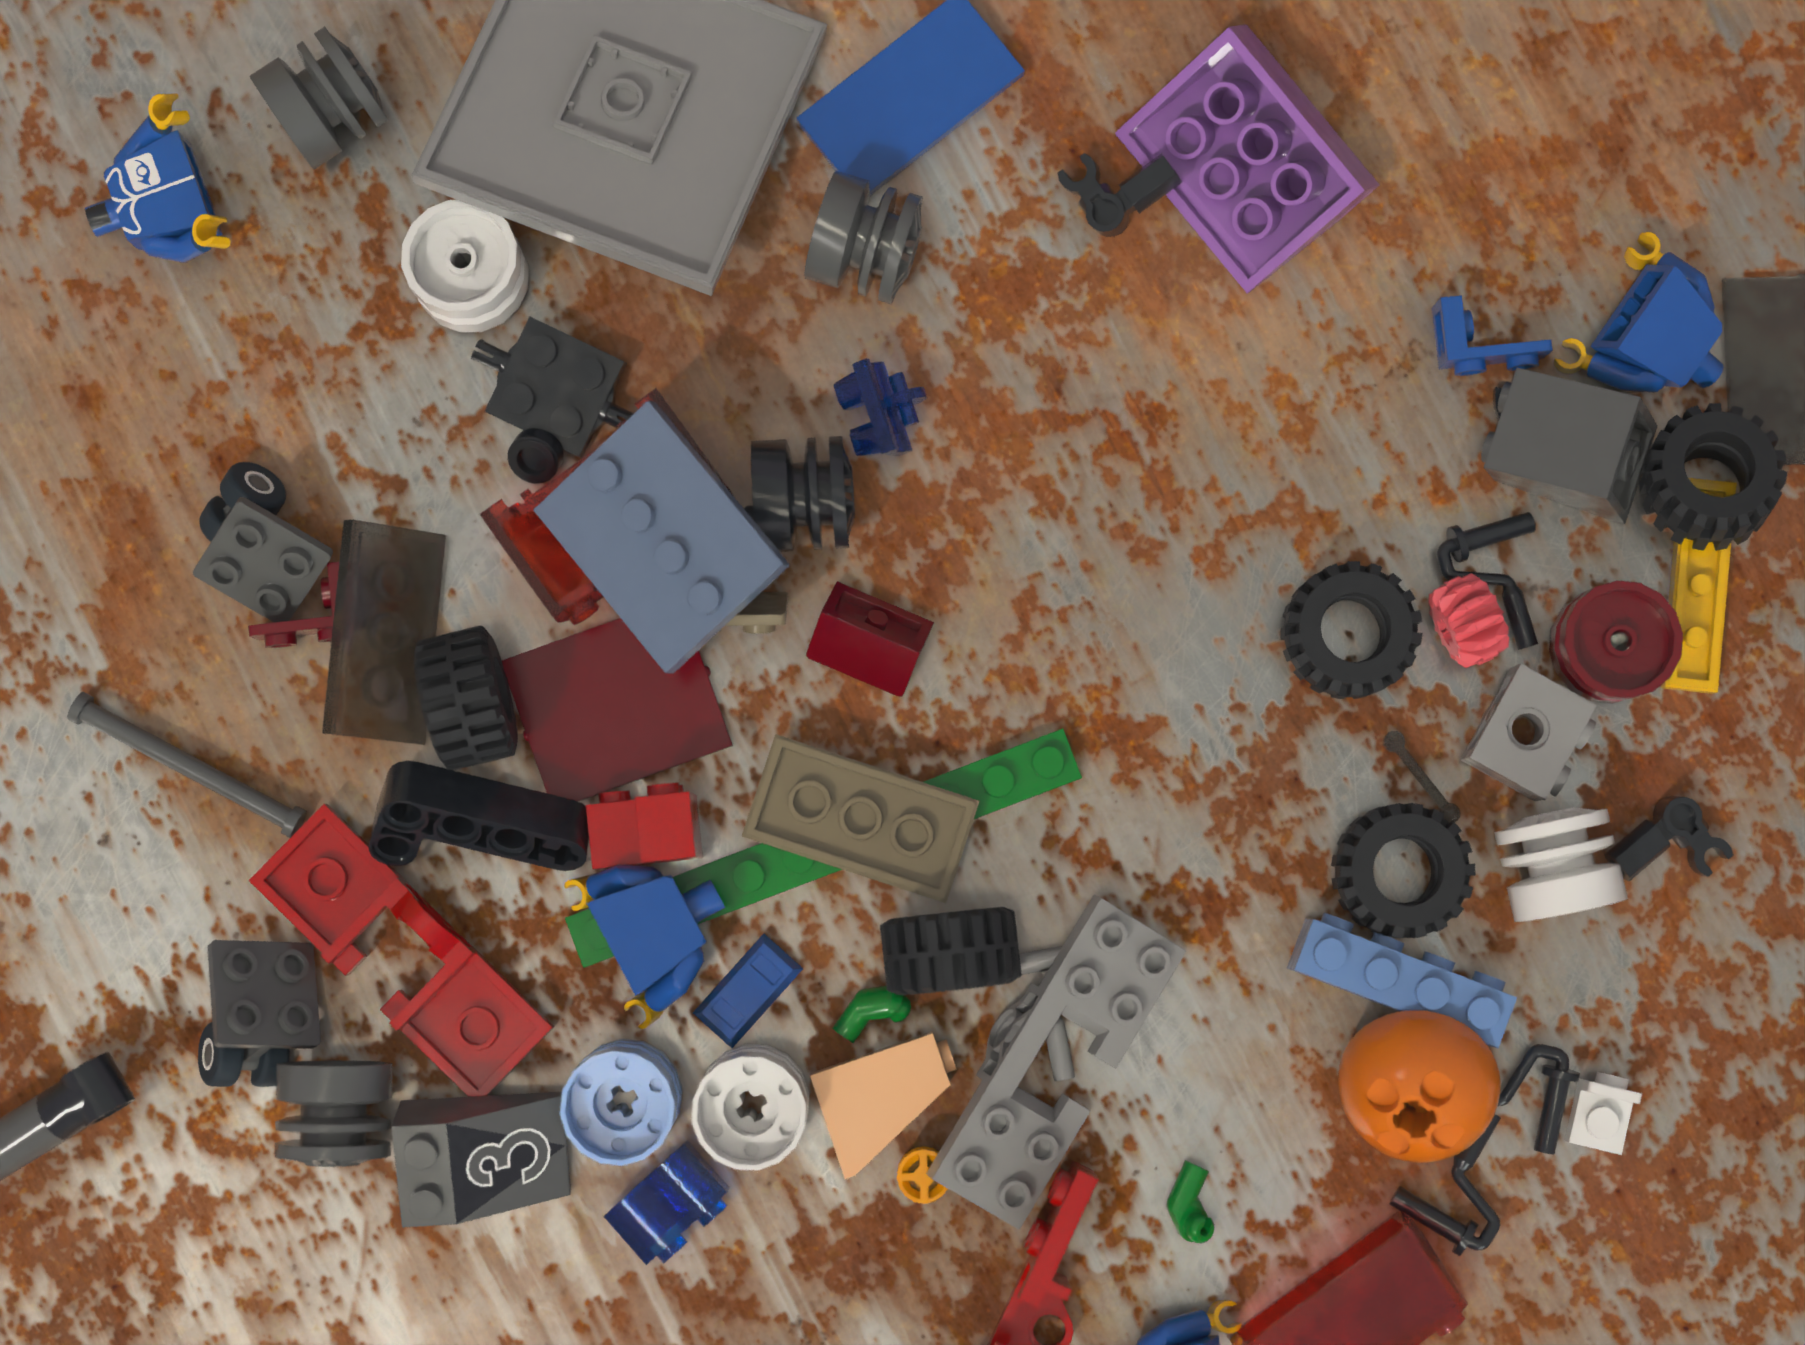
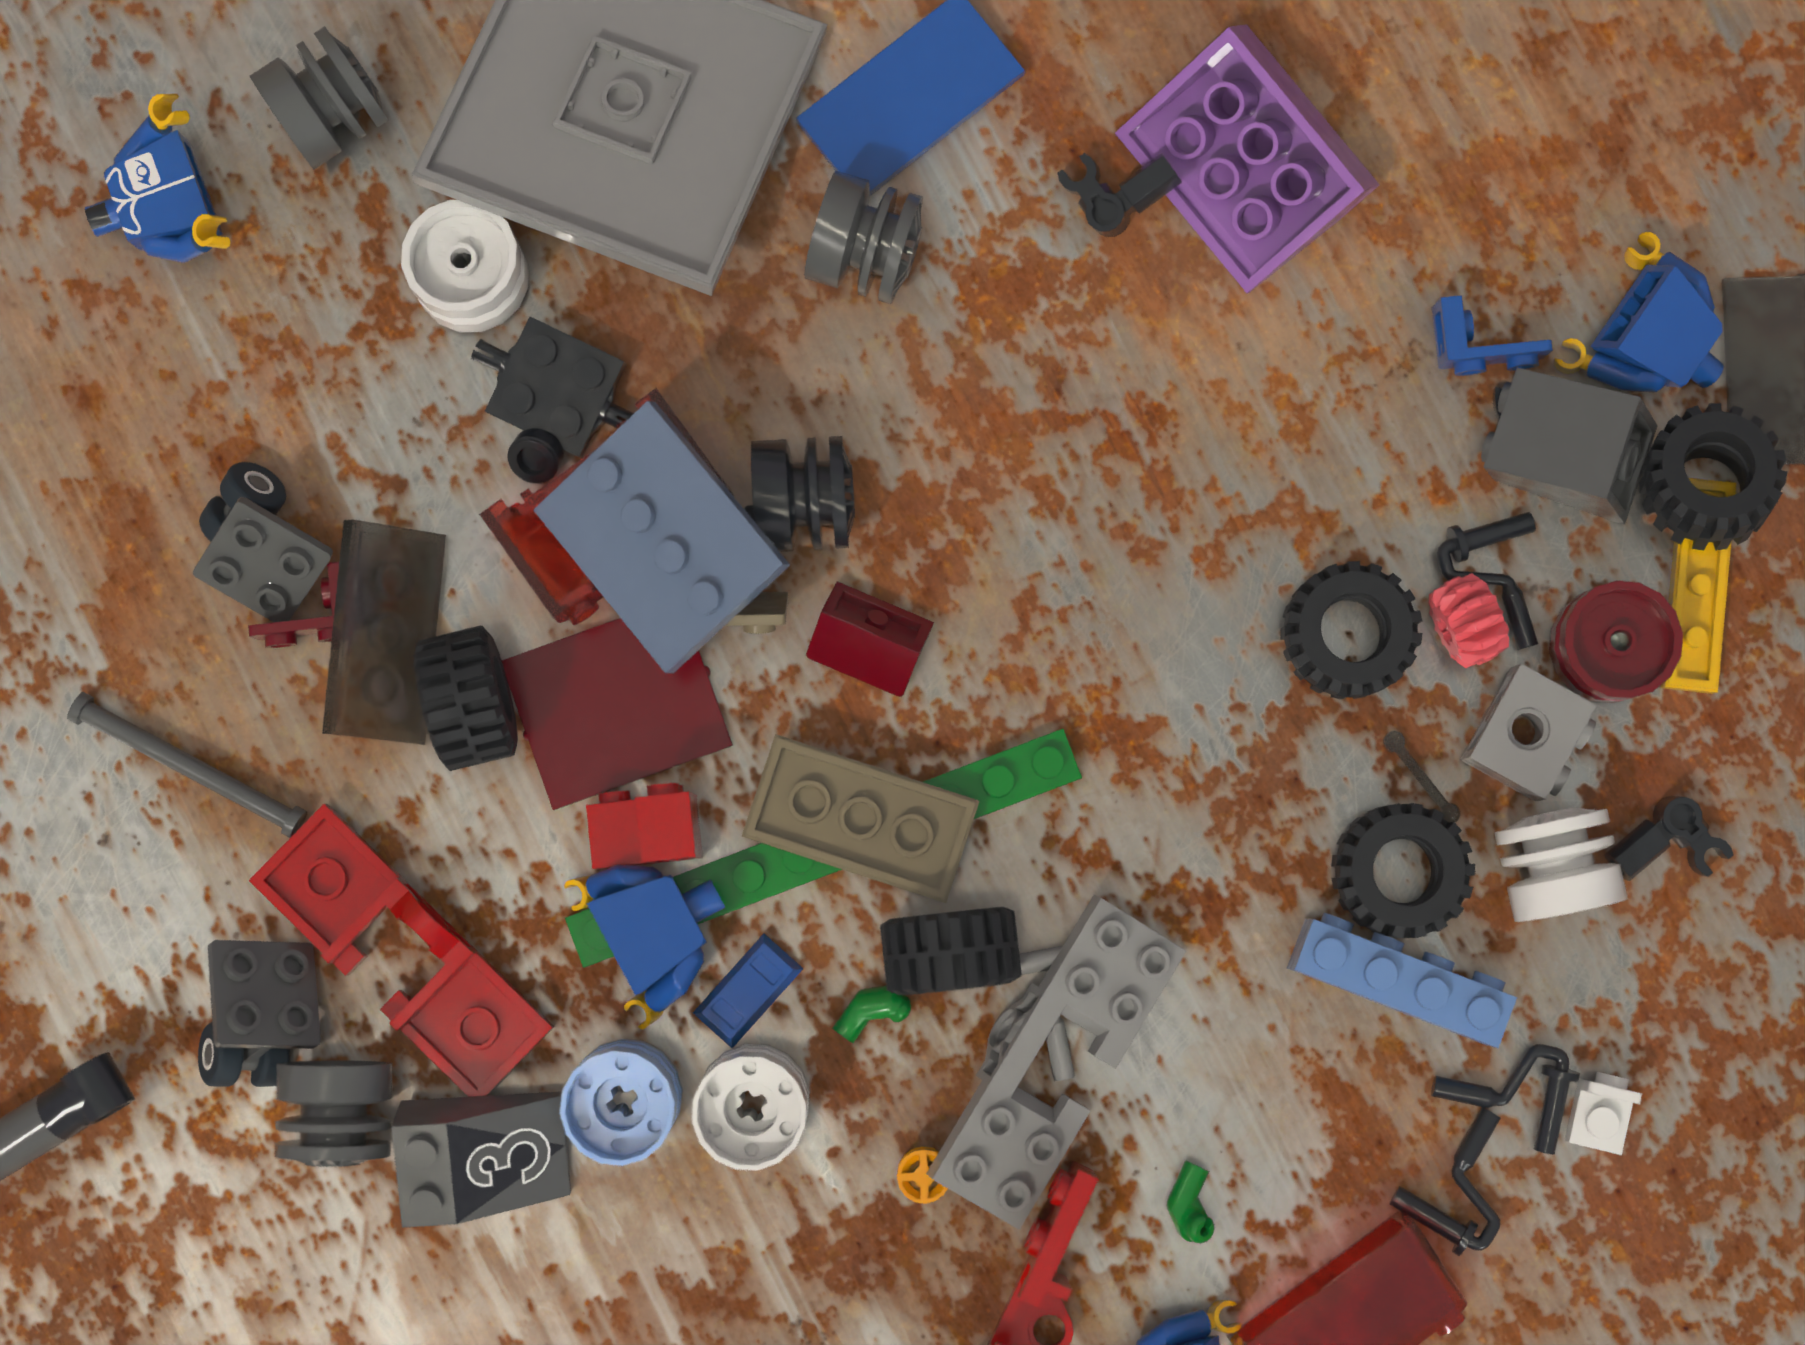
black beam [369,760,589,871] -> none
clear blue brick [603,1140,730,1265] -> none
light nougat slope [810,1031,957,1179] -> none
clear blue hips [834,358,927,457] -> none
orange piece [1338,1010,1501,1163] -> none

